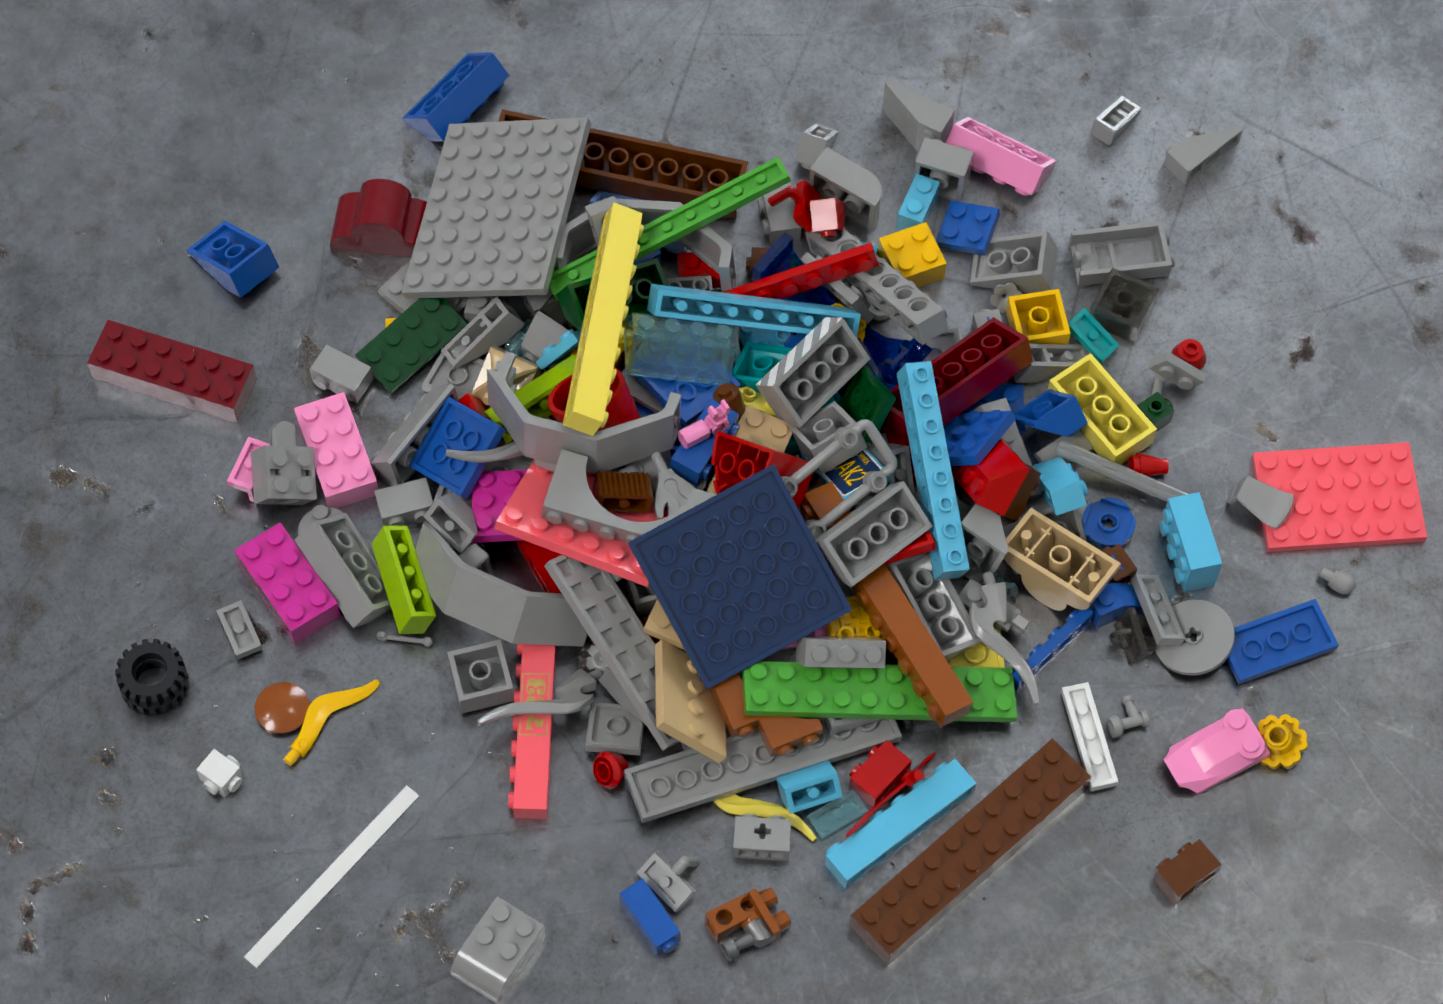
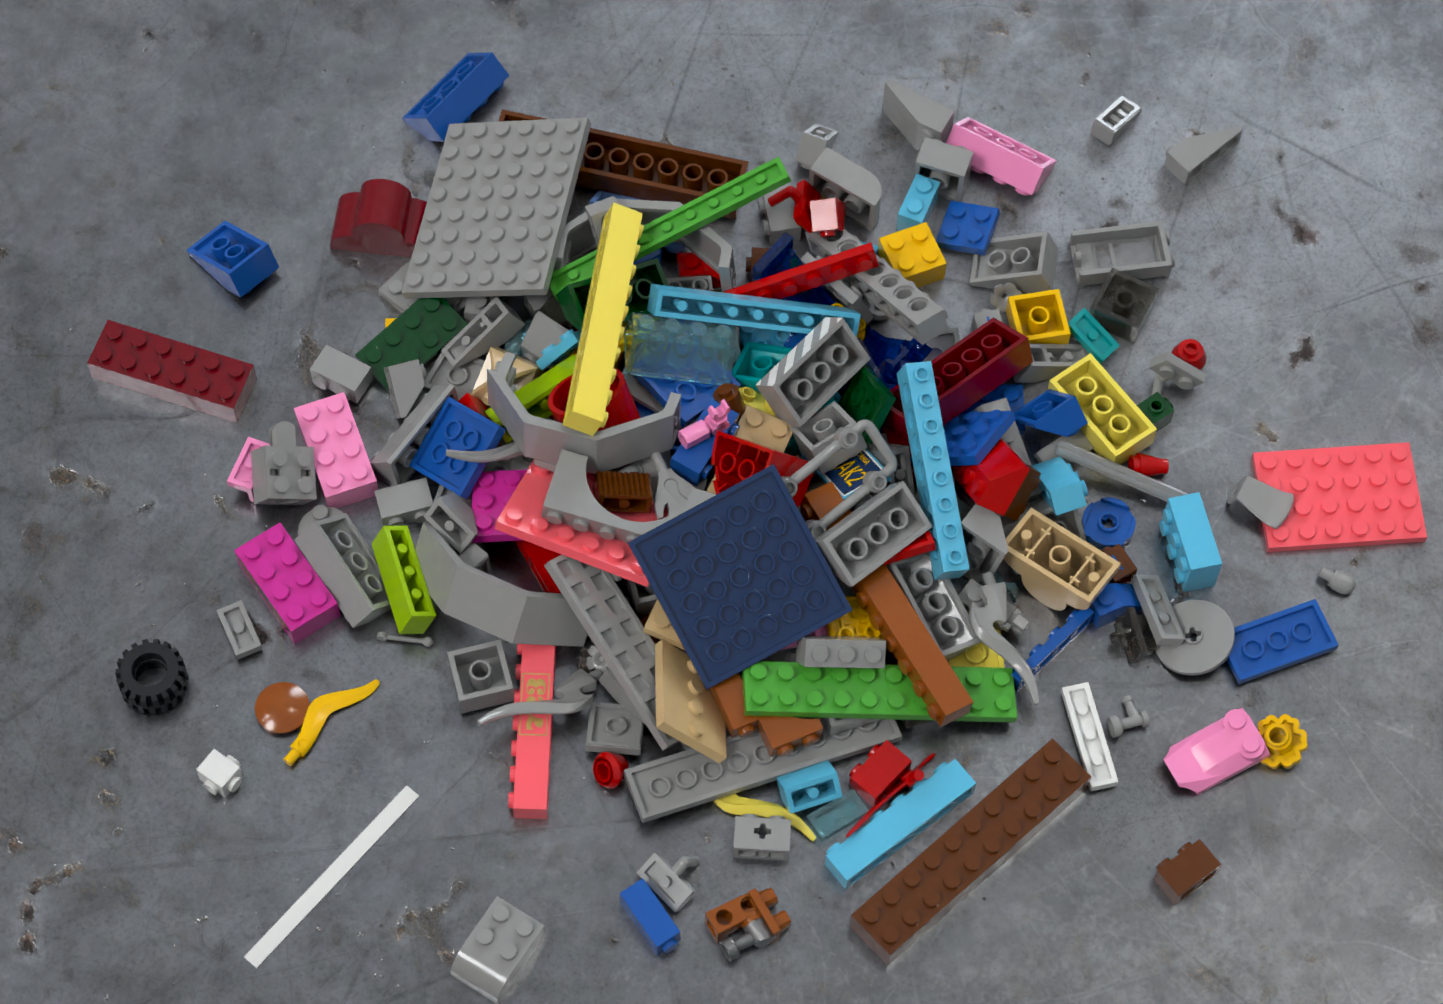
none -> light grey slope [383,359,427,418]

